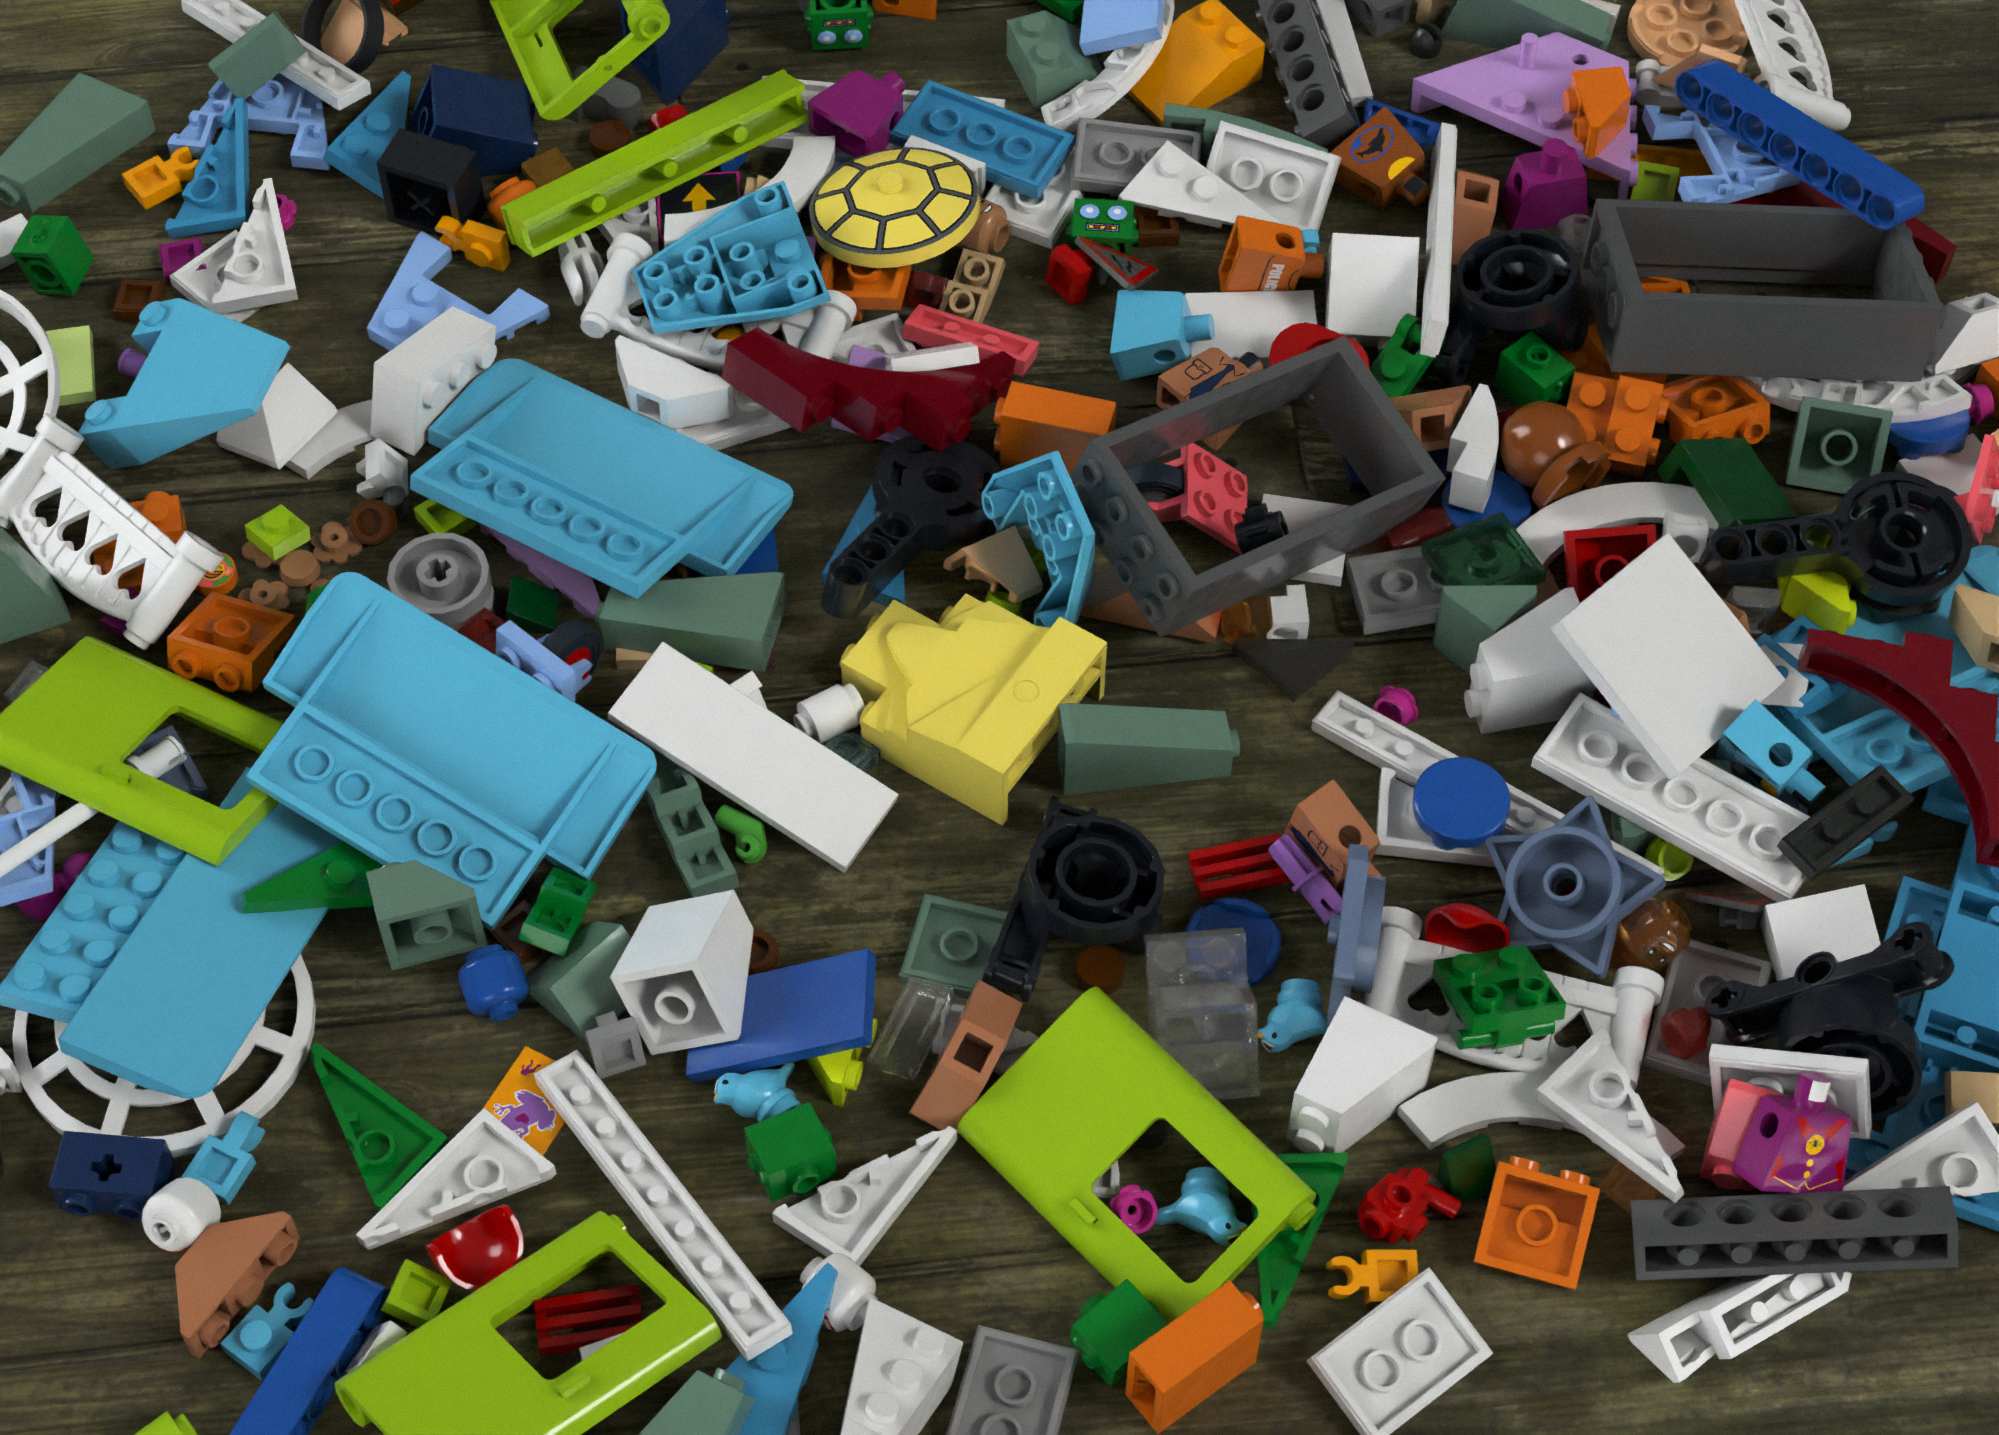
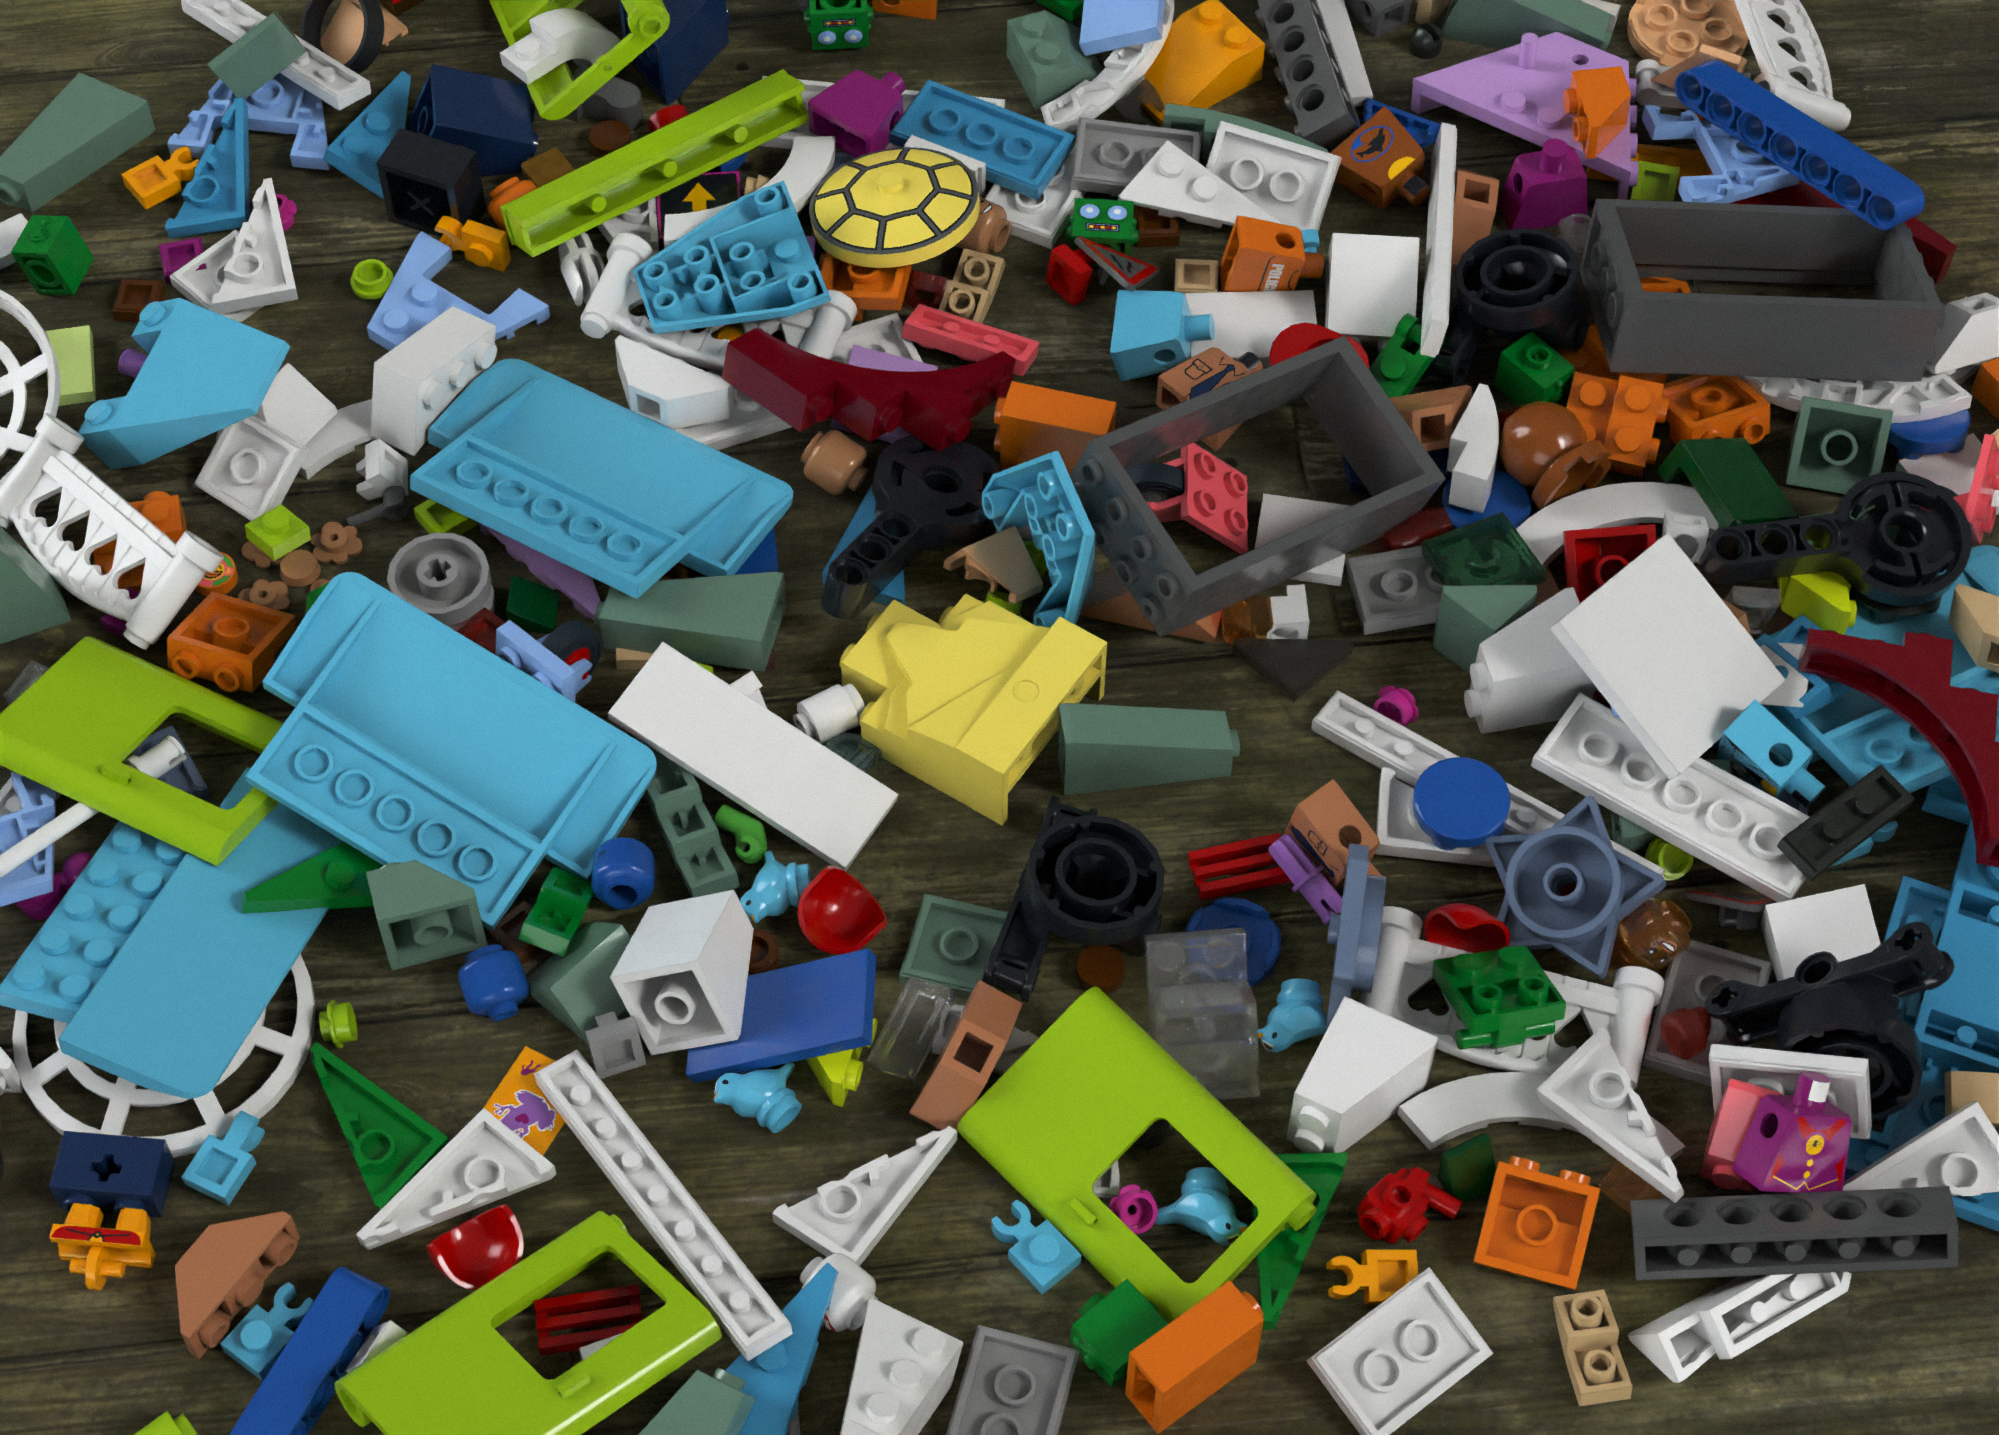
white head [142,1177,221,1254] -> none
reddish brown tile [349,500,397,545] -> none
lime plate [381,1259,452,1328] -> none
green head [744,1102,837,1203] -> none
white tile [884,342,980,372] -> none
black gear [1235,503,1289,554] -> none
dark pink plate [1962,382,1995,425] -> none
none -> light orange hips [49,1203,156,1291]
none -> white tile [194,415,310,521]
none -> lime plate [319,1000,358,1049]
none -> lime plate [350,259,394,299]
none -> white arch [500,8,621,85]
none -> blue head [591,837,655,910]
none -> medium azure animal [740,851,812,923]
none -> red helmet [797,865,887,955]
none -> medium nougat head [800,430,869,496]
none -> medium azure plate [991,1200,1081,1295]
none -> clear smoke tile [1114,76,1164,125]
none -> tan tile [1174,259,1218,294]
none -> tan slope [1553,1289,1633,1407]

